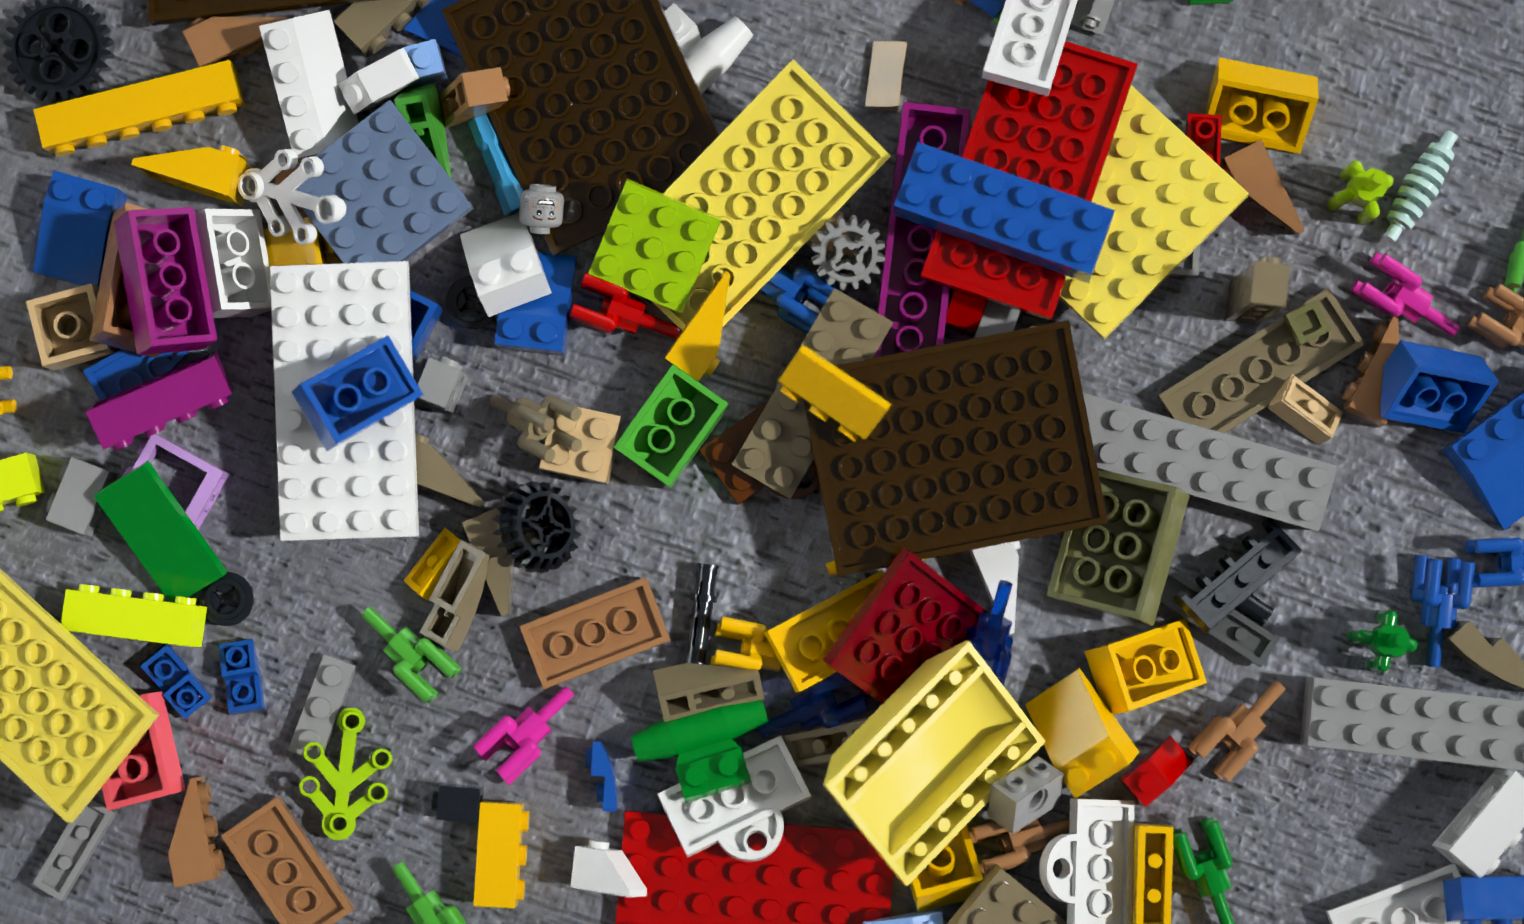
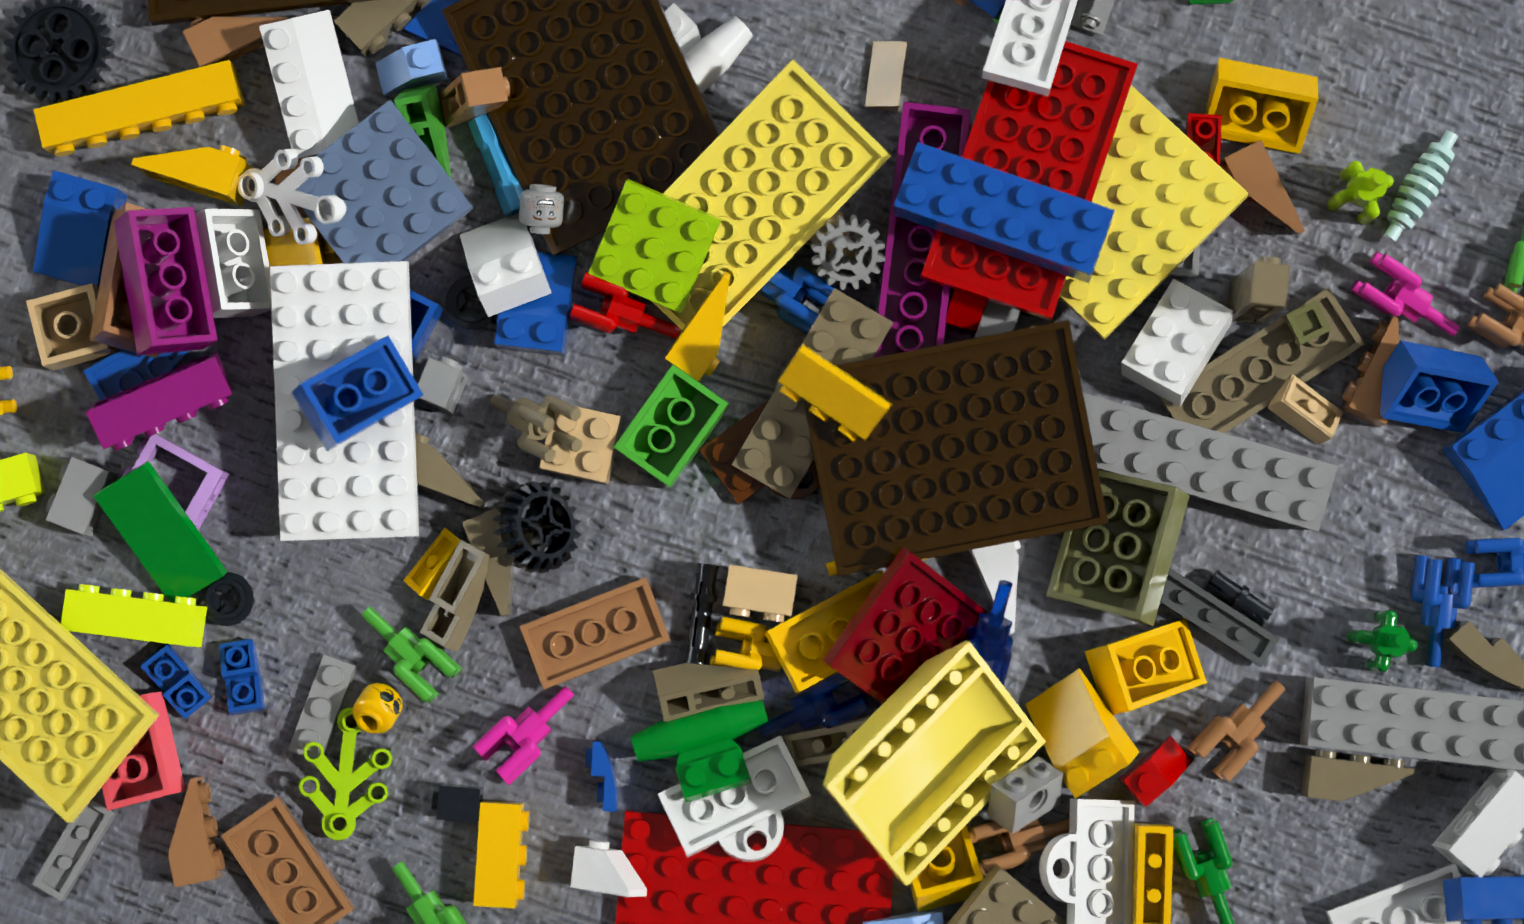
white slope [338,48,419,115] -> none
black hinge [1174,518,1302,634] -> none
none -> yellow head [352,683,403,734]
none -> tan brick [723,565,798,623]
none -> white brick [1121,279,1233,407]
none -> dark tan slope [1301,749,1414,801]

